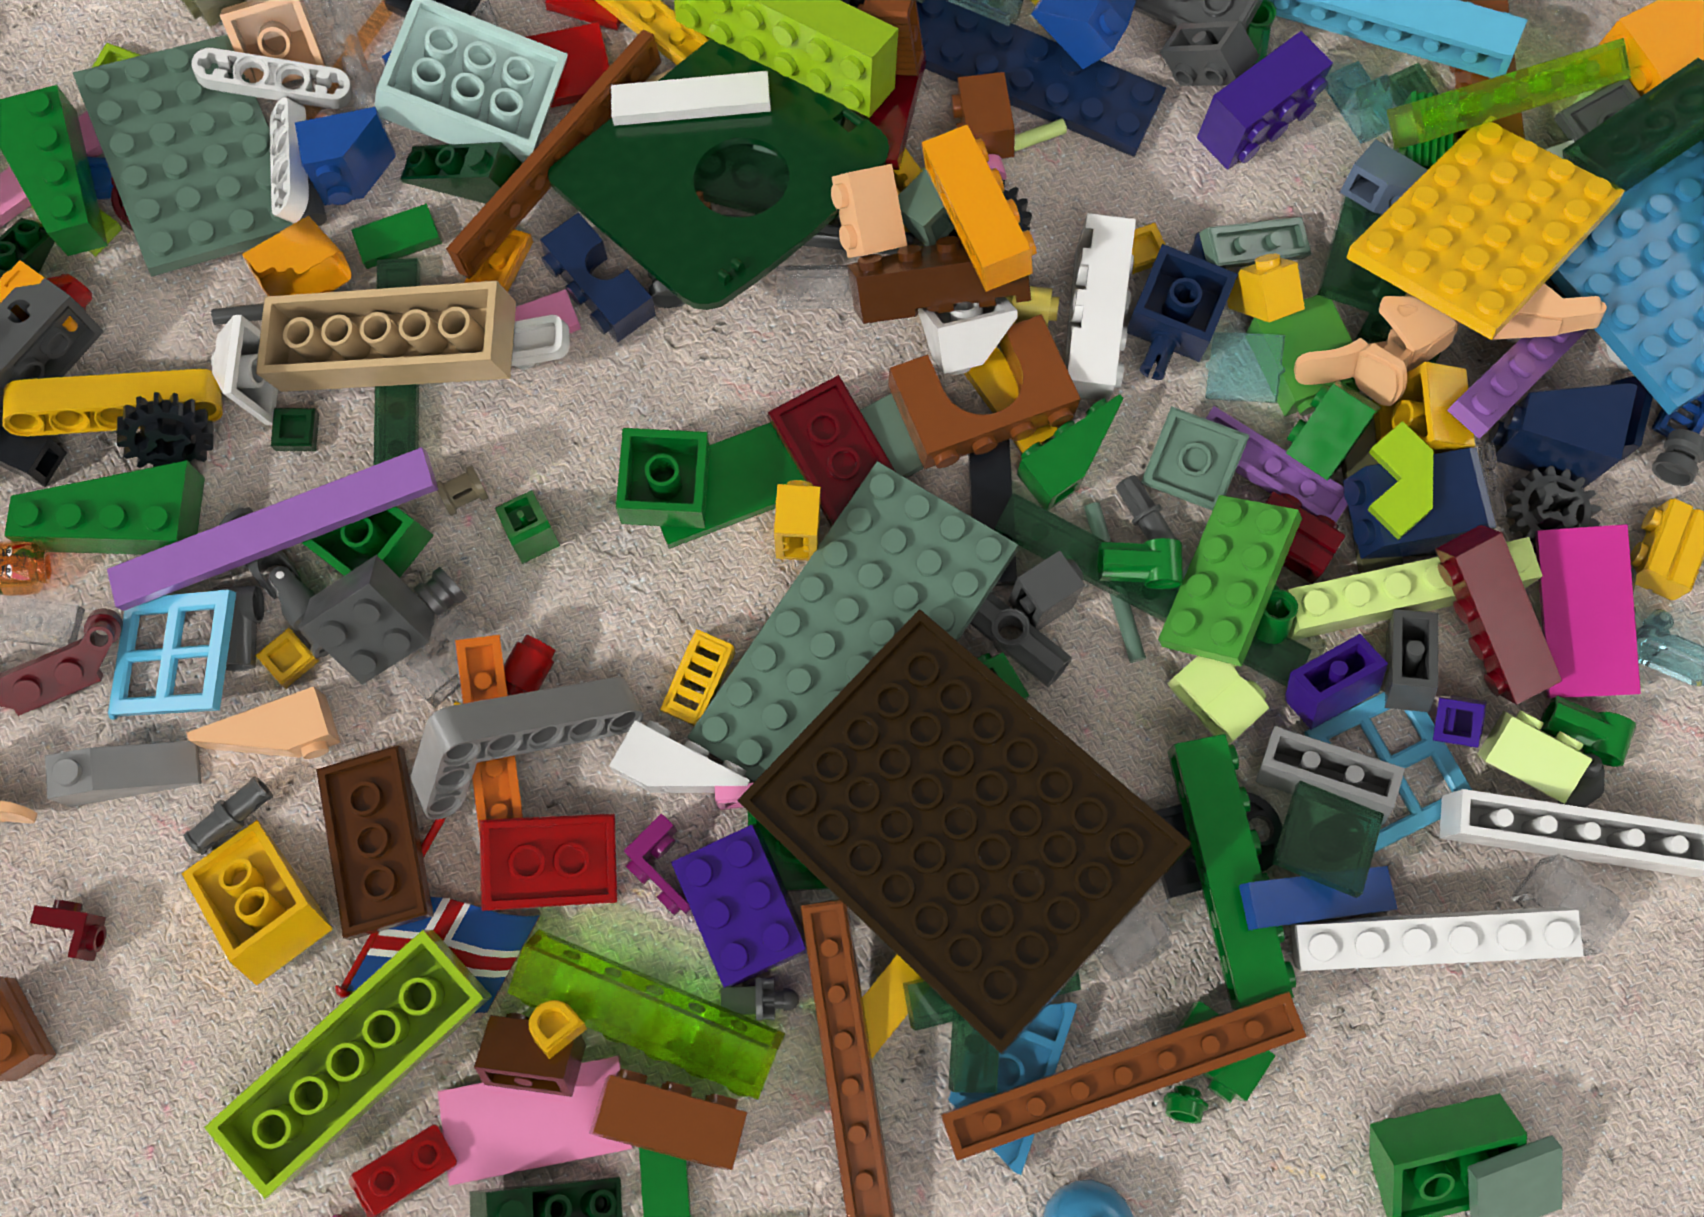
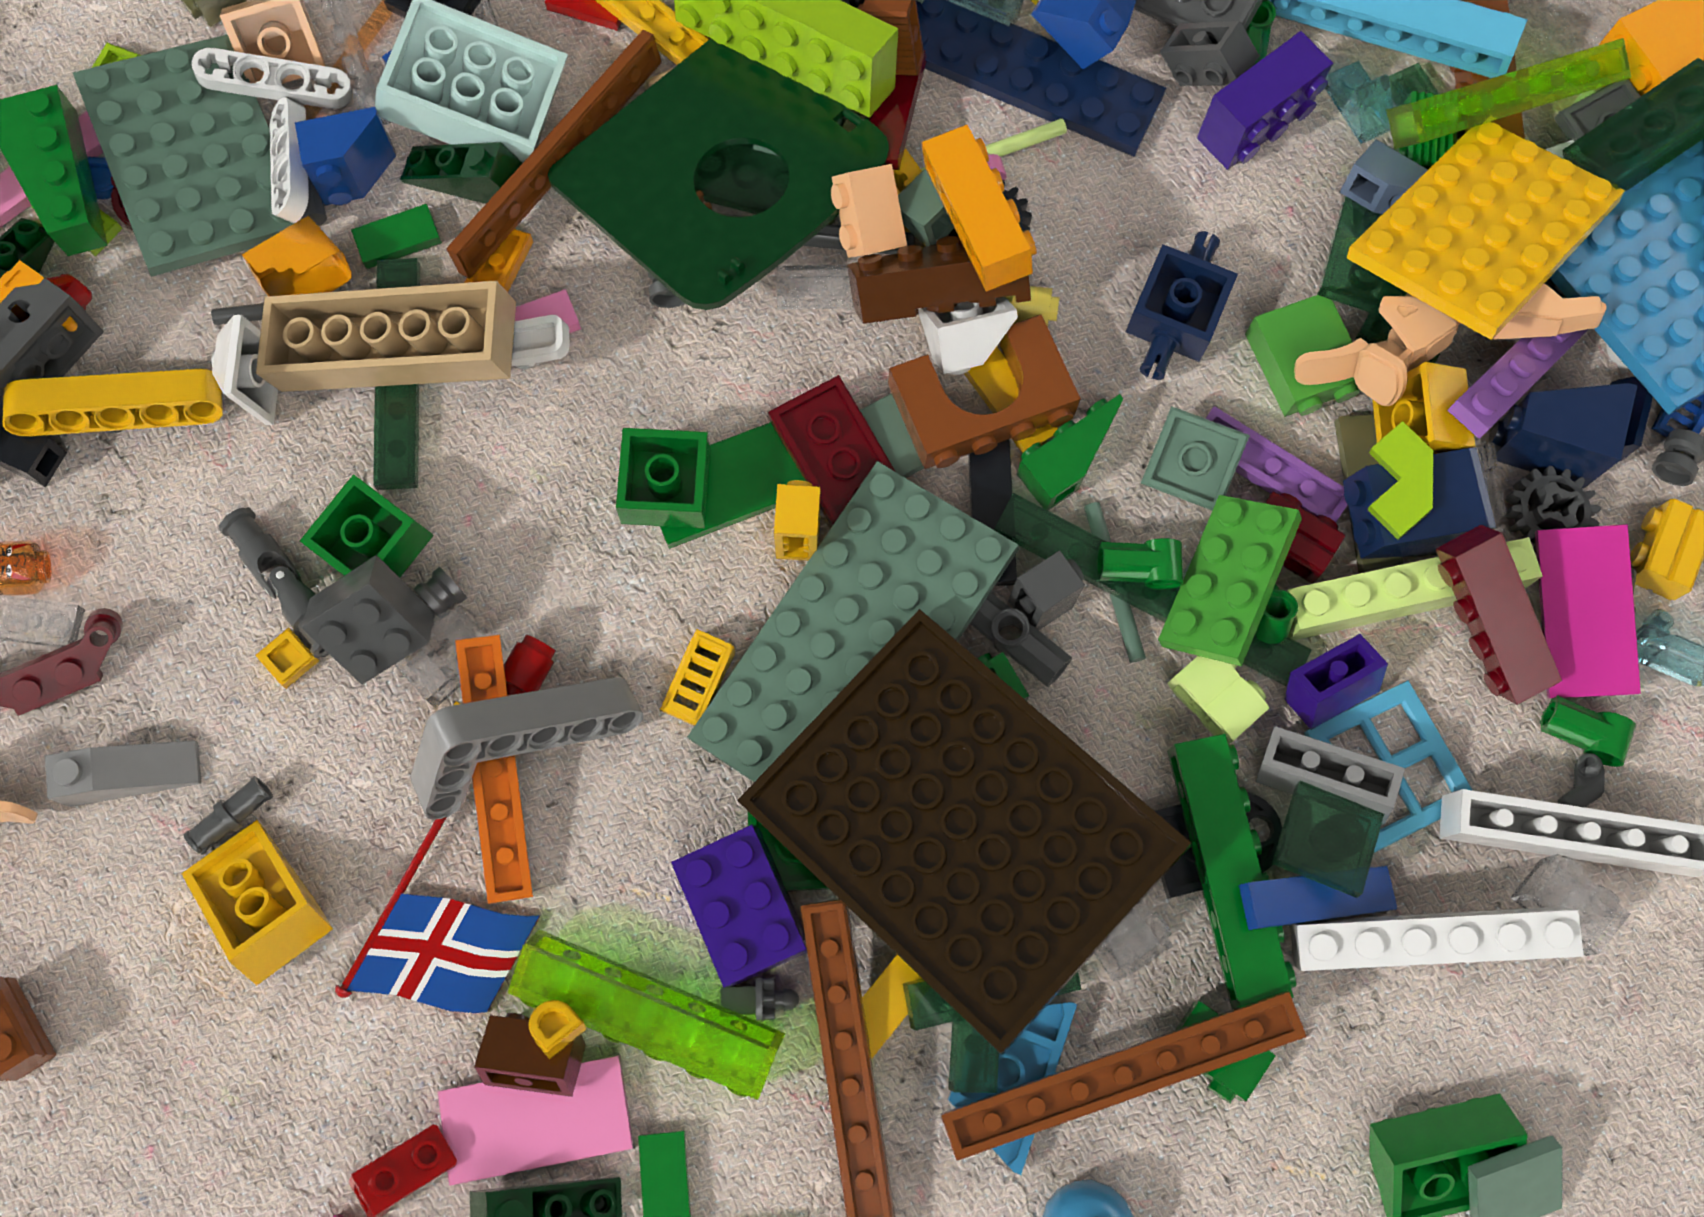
green wedge [4,461,205,555] -> none
dark red bracket [30,899,107,961] -> none
medium lavender tile [107,447,439,611] -> none
medium azure window [108,589,237,720] -> none
black gear [116,392,214,468] -> none
light nougat slope [186,686,341,759] -> none
lime brick [204,930,492,1199] -> none
dark grey piece [209,585,264,672] -> none
dark green tile [271,408,319,451] -> none
reddish brown tile [316,745,434,940] -> none
dark tan bush [436,465,489,516] -> none
red tile [479,814,617,911] -> none
green slope [495,490,560,564] -> none
red tile [526,22,609,108] -> none
dark blue arch [540,212,656,342] -> none
dark orange brick [589,1069,747,1170] -> none
white slope [609,720,751,793] -> none
white tile [611,71,771,126] -> none
magenta bracket [624,813,692,917] -> none
bright pink tile [714,782,754,810] -> none
dark orange brick [951,72,1015,159] -> none
white wedge [1064,213,1136,401] -> none
dark grey axle [1116,475,1178,540] -> none
yellow tile [1132,222,1166,274] -> none
green plate [1163,1086,1209,1124] -> none
sand green tile [1199,217,1312,269] -> none
clear light blue piece [1205,332,1285,403] -> none
yellow slope [1227,254,1305,323] -> none
green brick [1286,380,1381,481] -> none
dark grey brick [1385,609,1438,712] -> none
dark purple brick [1433,695,1487,748] -> none
yellowish green brick [1477,710,1592,804] -> none

